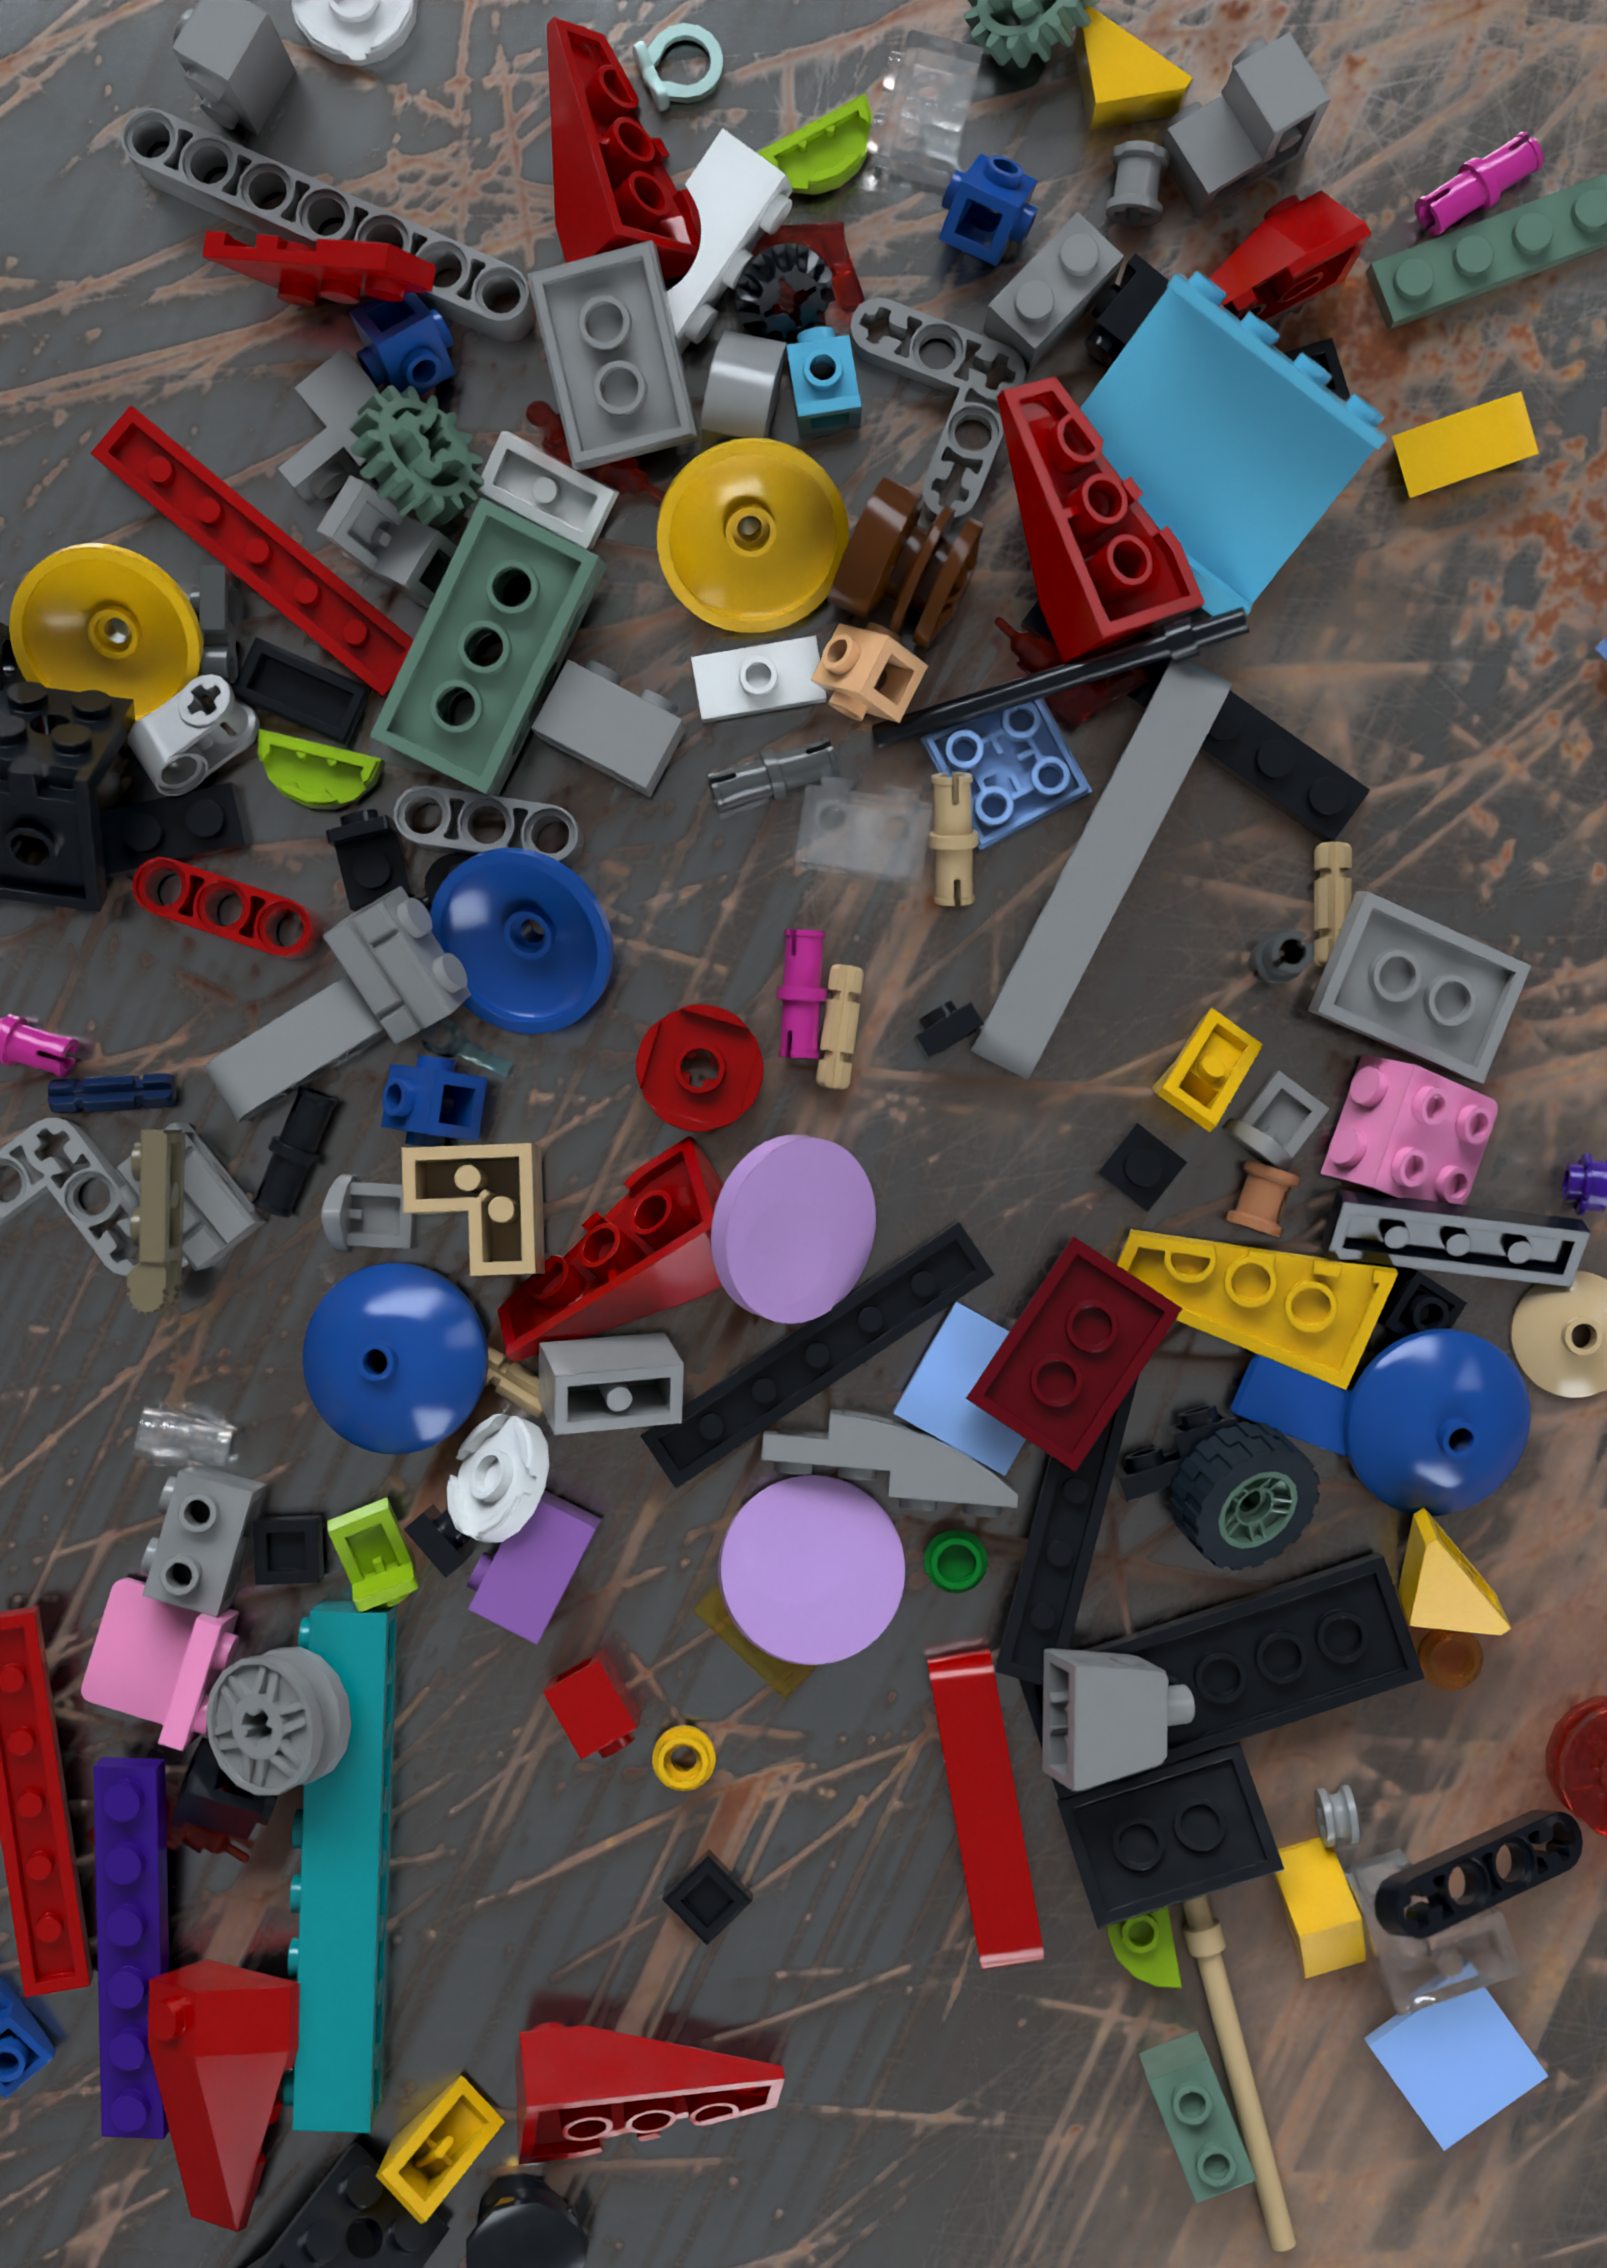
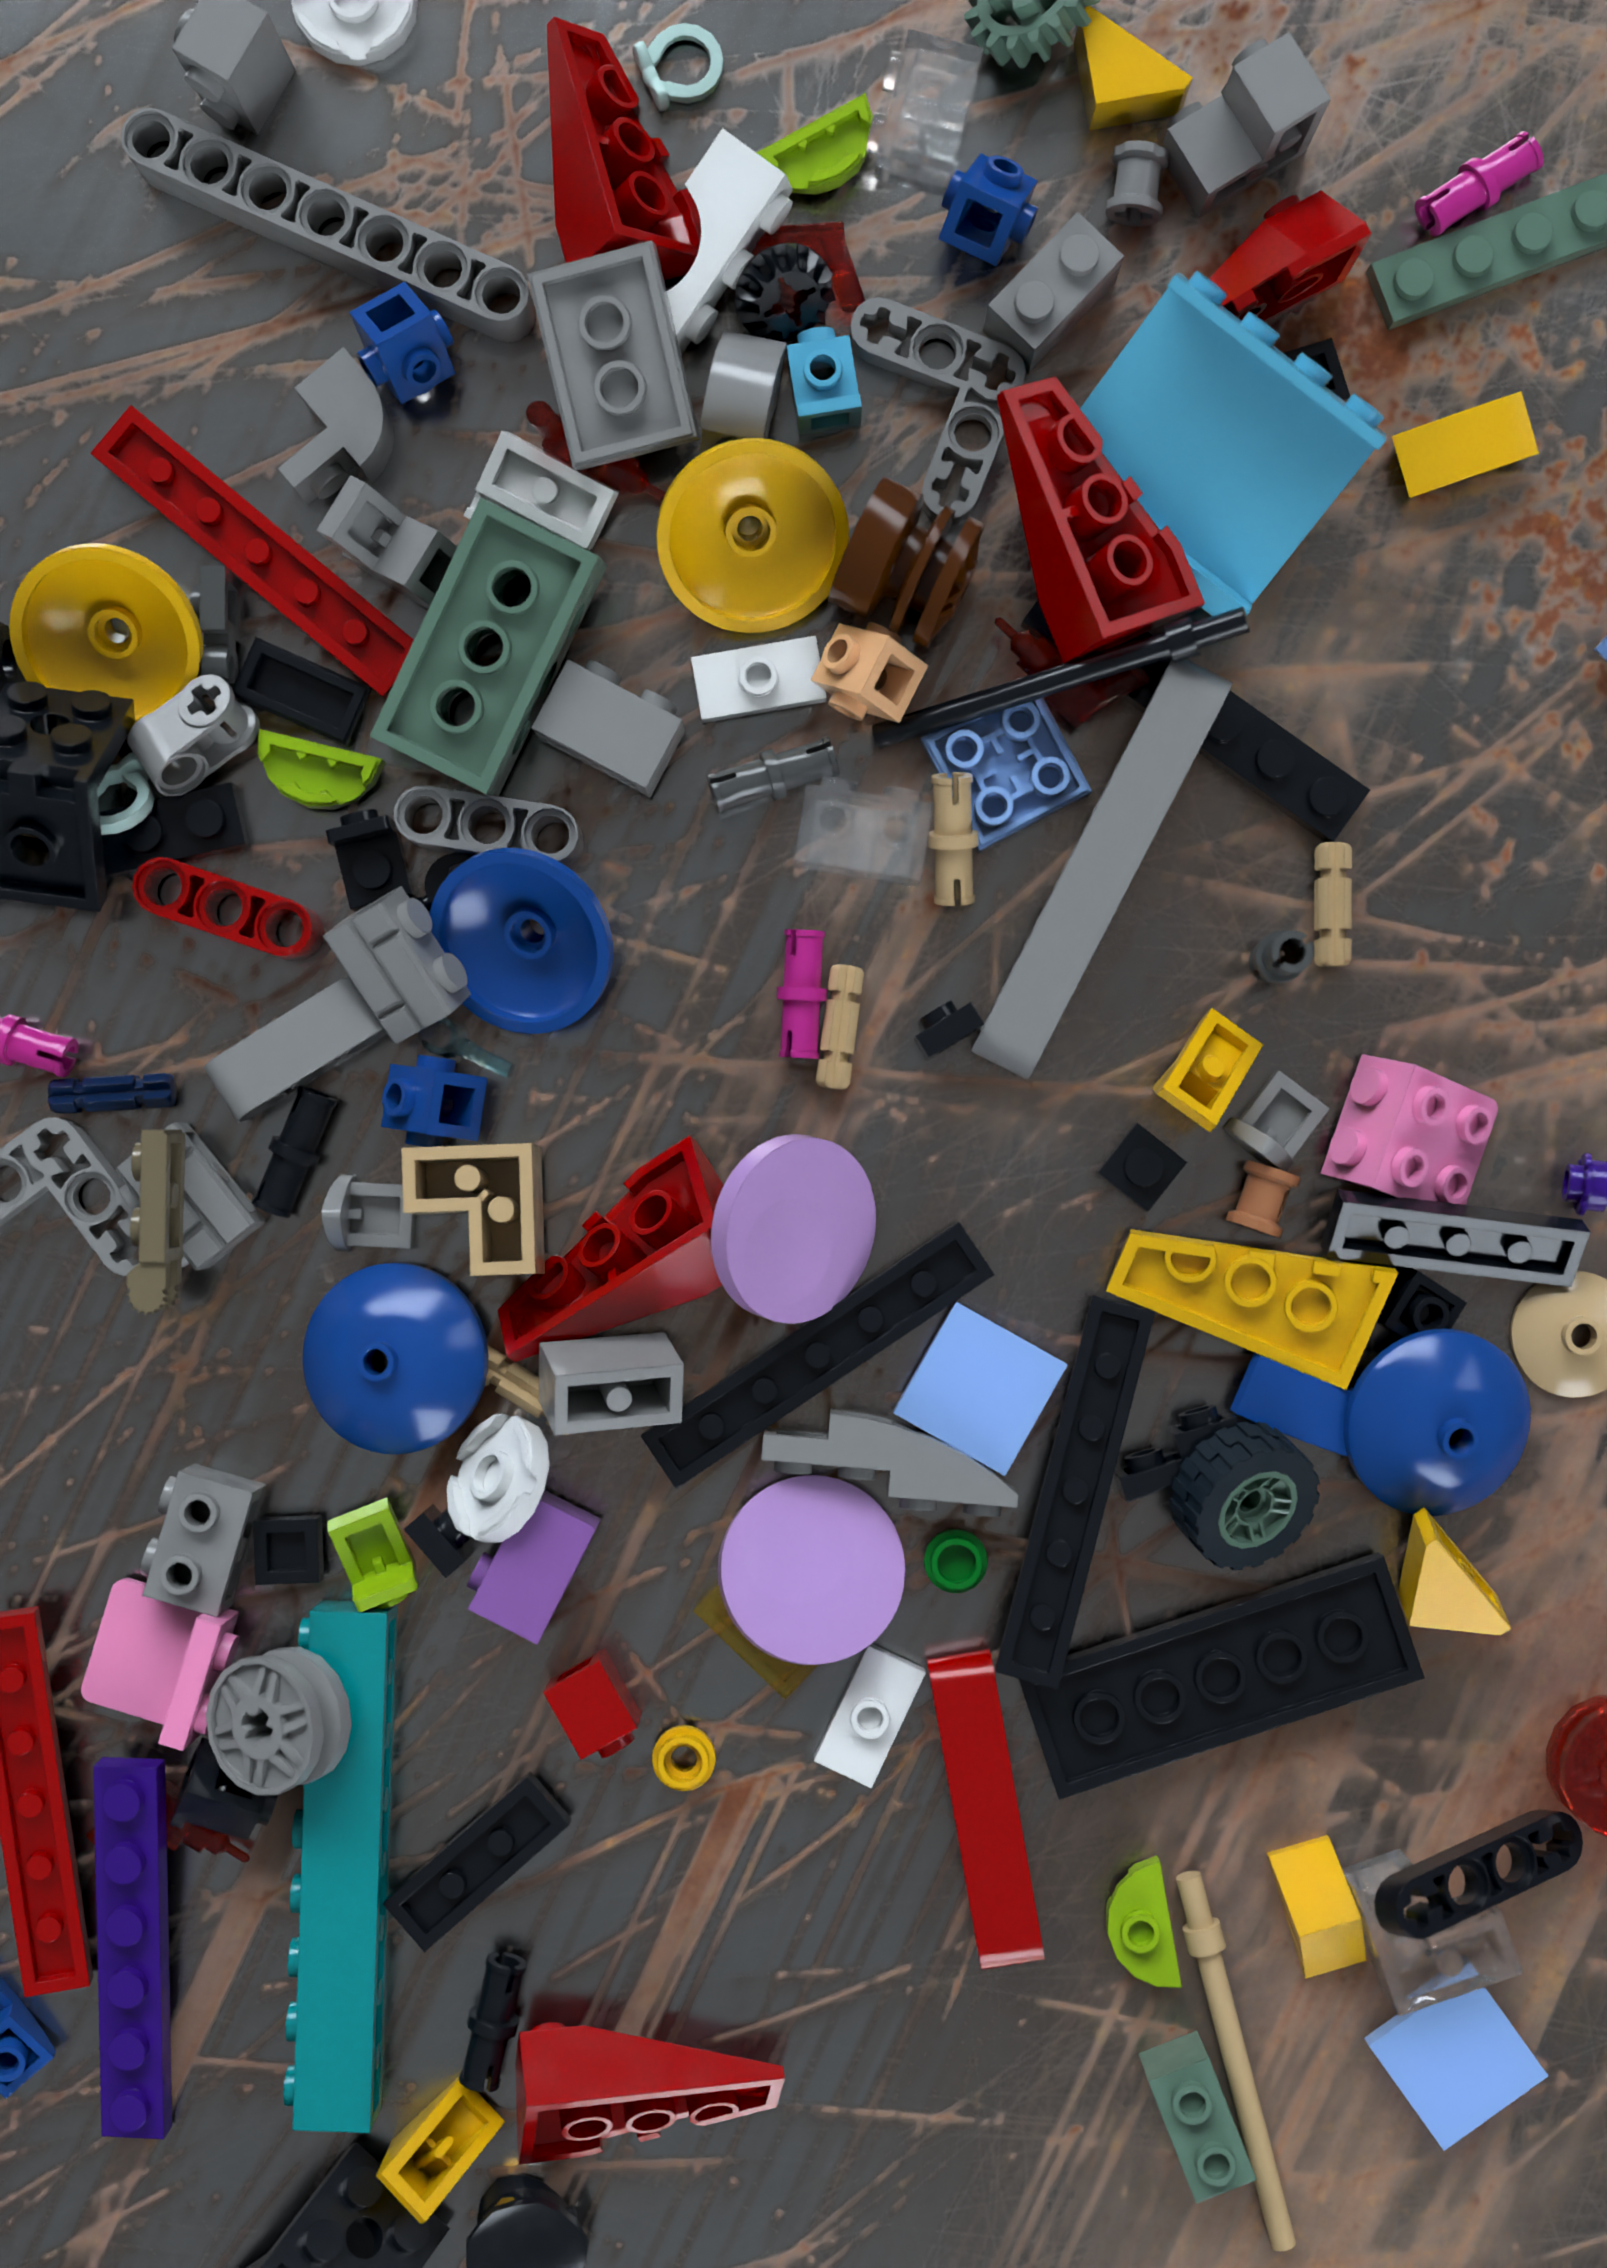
clear cone [133,1403,233,1467] -> none
red wedge [148,1959,300,2232] -> none
red wing [202,231,436,307] -> none
sand green gear [350,385,484,525] -> none
red plate [636,1004,764,1132] -> none
black tile [662,1849,753,1945] -> none
dark red plate [965,1236,1183,1472] -> none
light grey torso [1042,1648,1195,1791] -> none
black plate [1056,1742,1284,1930] -> none
black brick [1084,253,1170,367] -> none
light grey plate [1308,891,1531,1084] -> none
light grey bush [1314,1785,1360,1848] -> none
clear orange plate [1417,1629,1483,1690] -> none
none -> light aqua piece [97,752,155,835]
none -> black plate [383,1771,572,1952]
none -> black pin [459,1952,527,2092]
none -> white plate [814,1643,926,1789]

